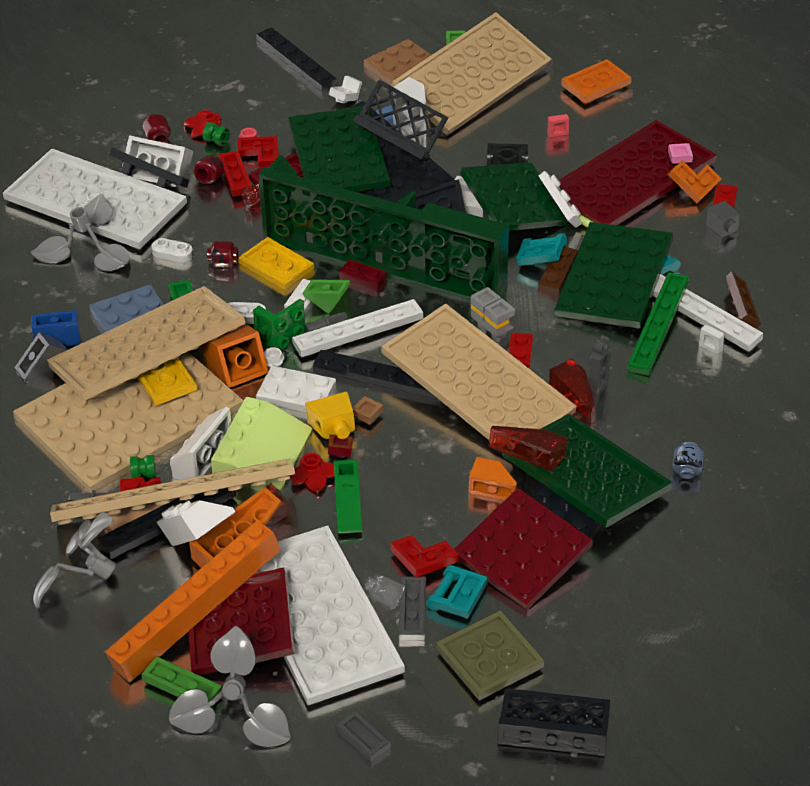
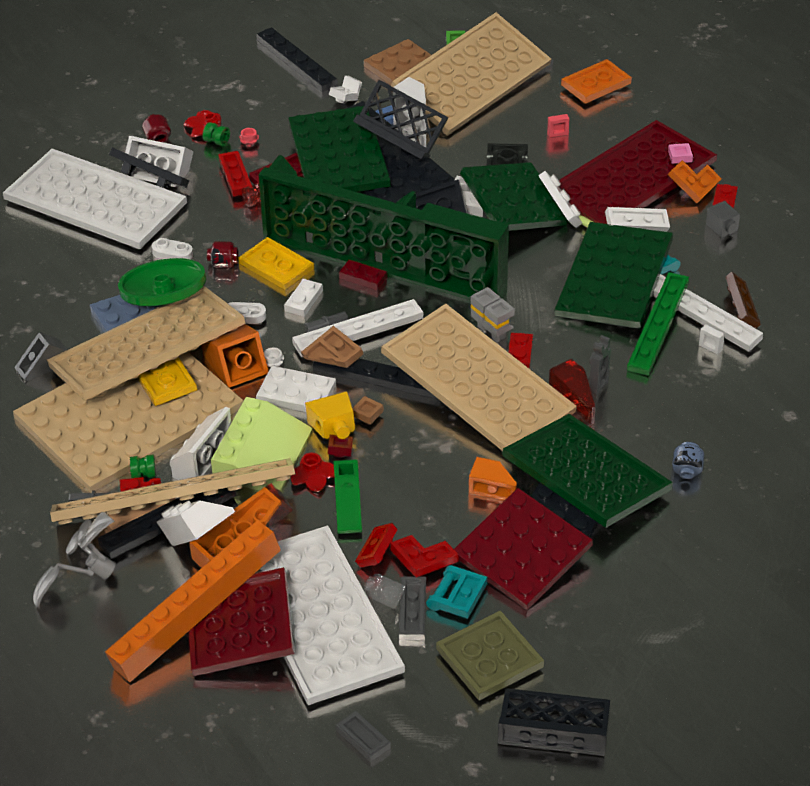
light grey plant [31,194,130,271] -> none
blue brick [32,310,81,347] -> none
bright green plate [142,656,222,702] -> none
light grey plant [169,626,291,747] -> none
dark red head [194,155,224,185] -> none
red plate [237,136,278,168] -> none
green bracket [253,299,305,350] -> none
bright green slope [303,280,350,314] -> none
clear red slope [489,426,568,472] -> none
teal plate [516,233,567,266] -> none
reddish brown plate [538,246,578,296] -> none
none -> green dish [118,258,206,306]
none -> medium nougat wing [301,325,364,368]
none -> red plate [355,523,398,568]
none -> white plate [605,207,670,232]

